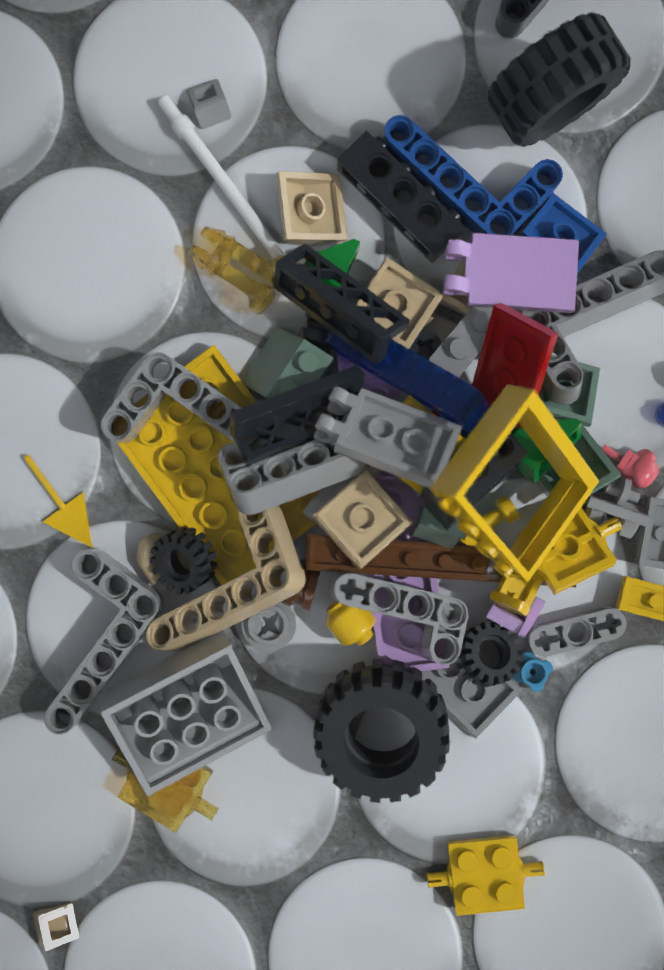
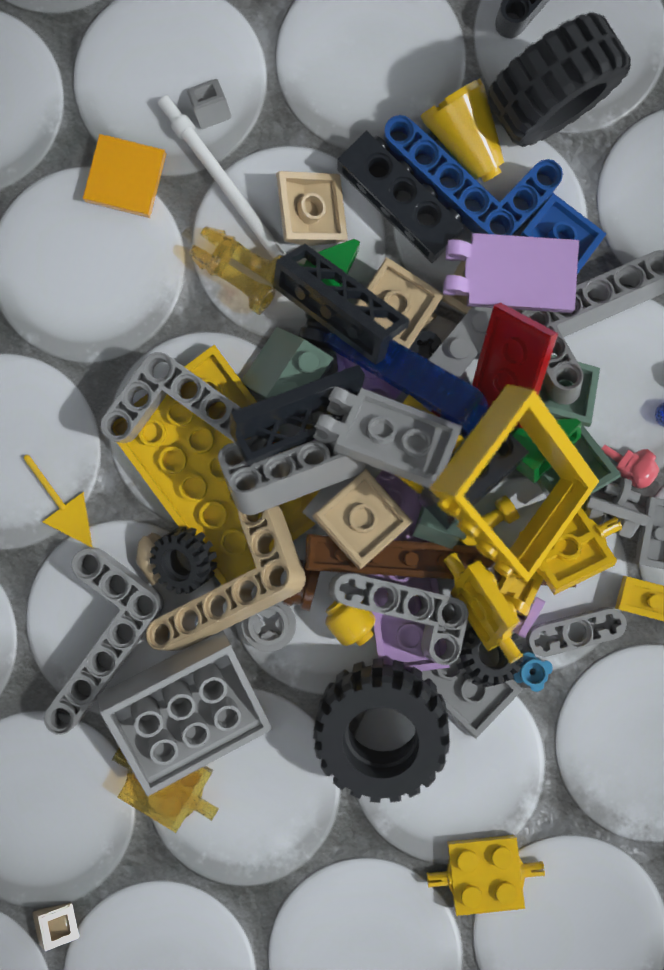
none -> light orange tile [83,134,167,218]
none -> yellow cone [420,78,505,183]
none -> yellow plate [443,553,523,664]

